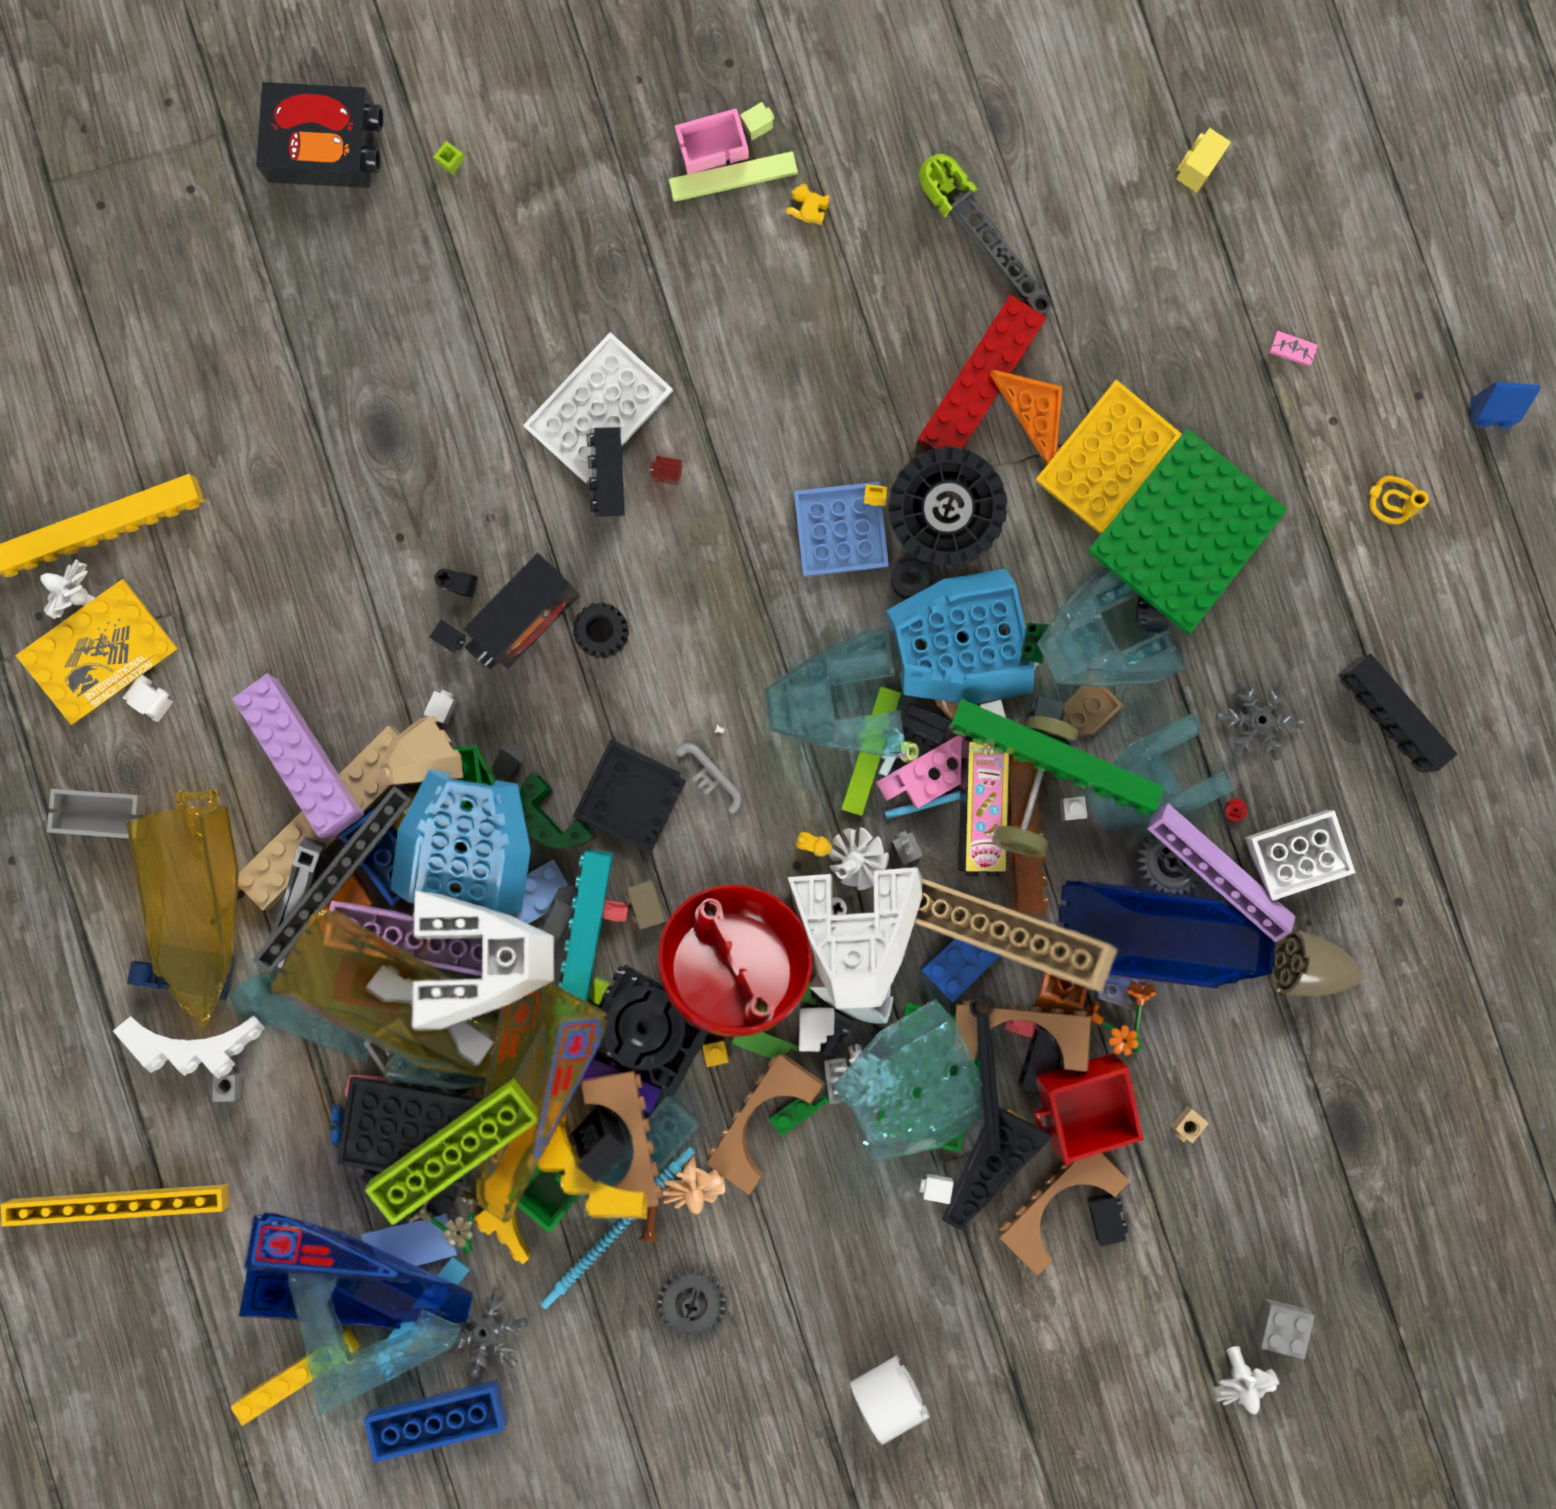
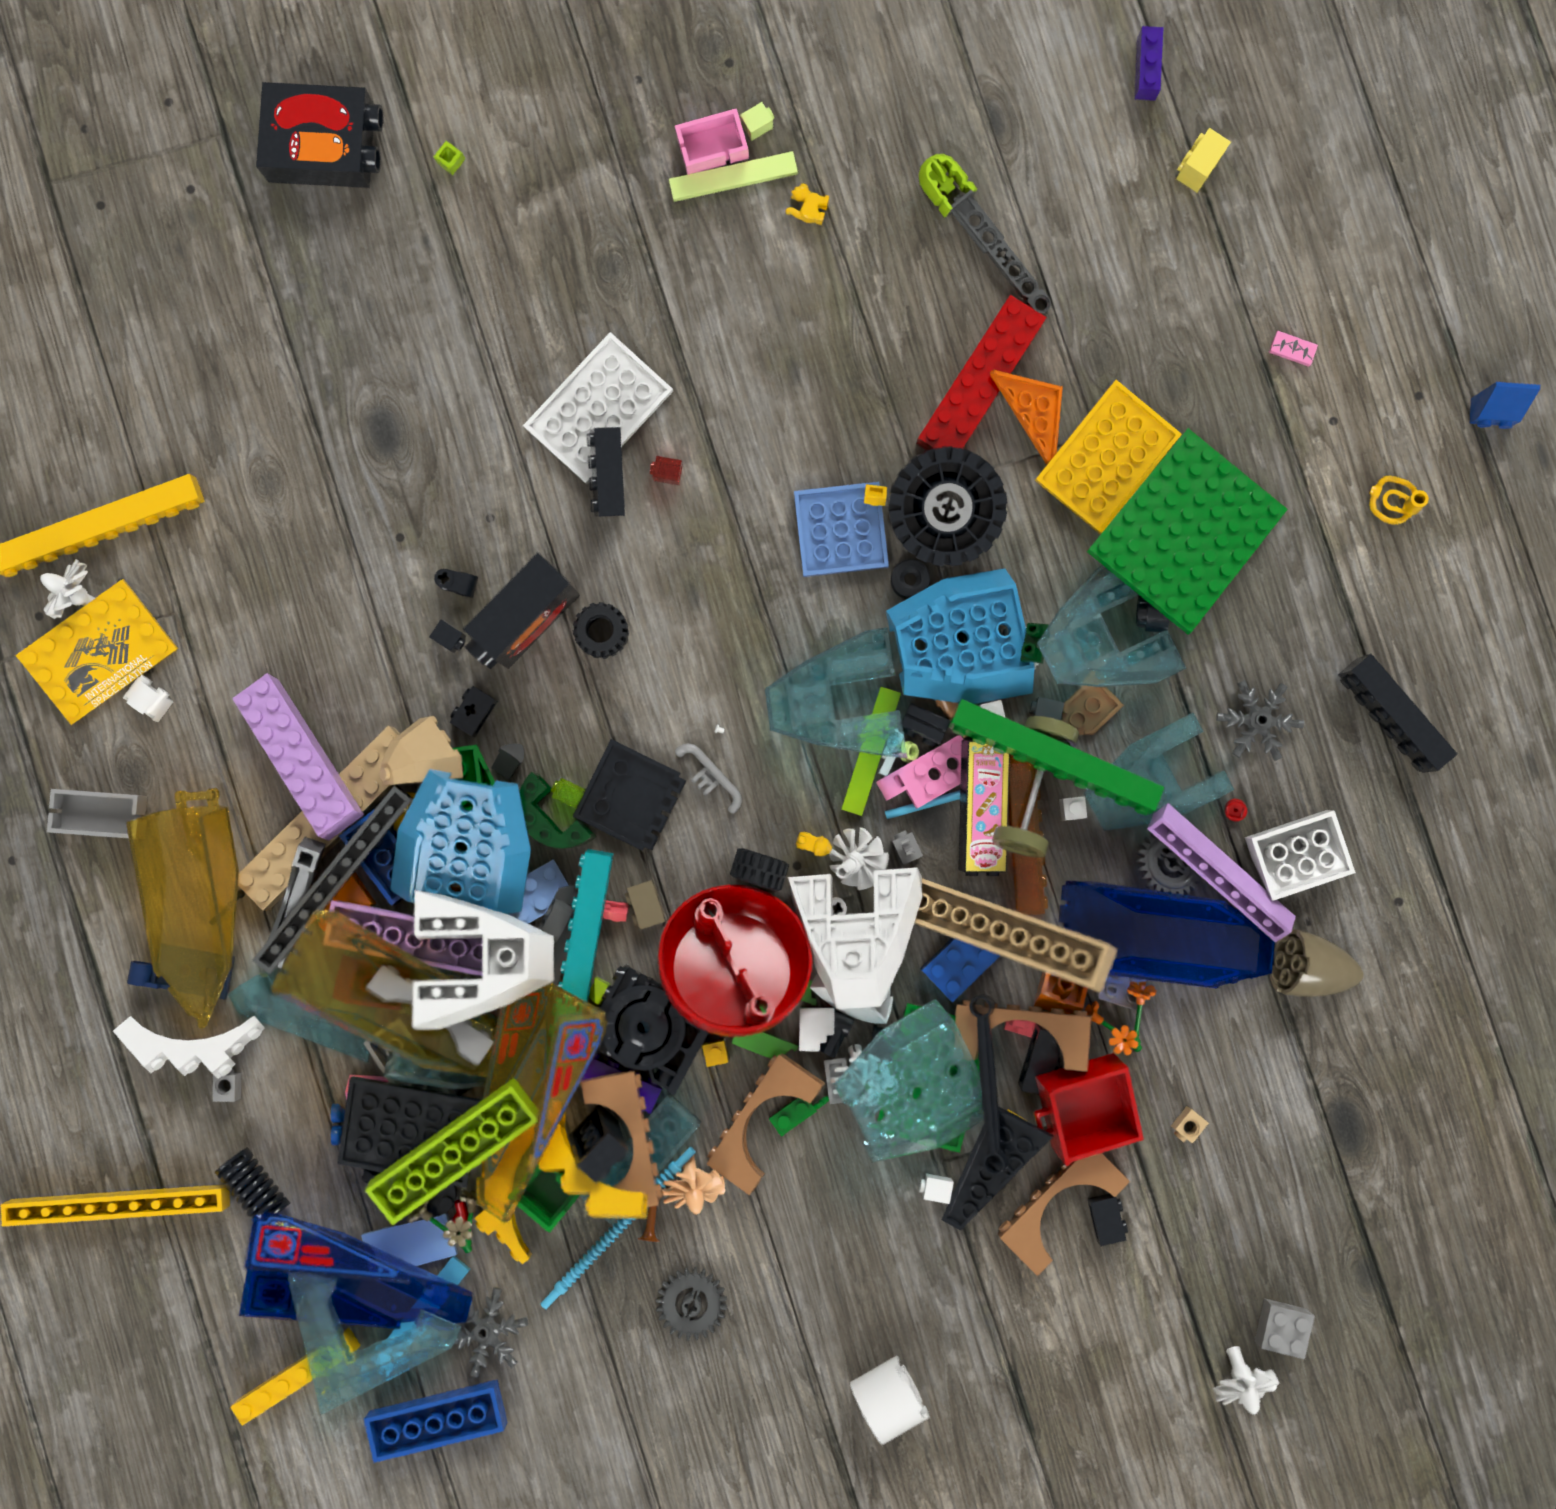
white brick [424,690,458,724] -> none
none -> black piece [214,1147,291,1228]
none -> black brick [450,686,498,737]
none -> red arm [451,1199,468,1224]
none -> clear neon green brick [551,778,586,808]
none -> black tyre [730,848,789,891]
none -> dark purple brick [1134,26,1163,101]

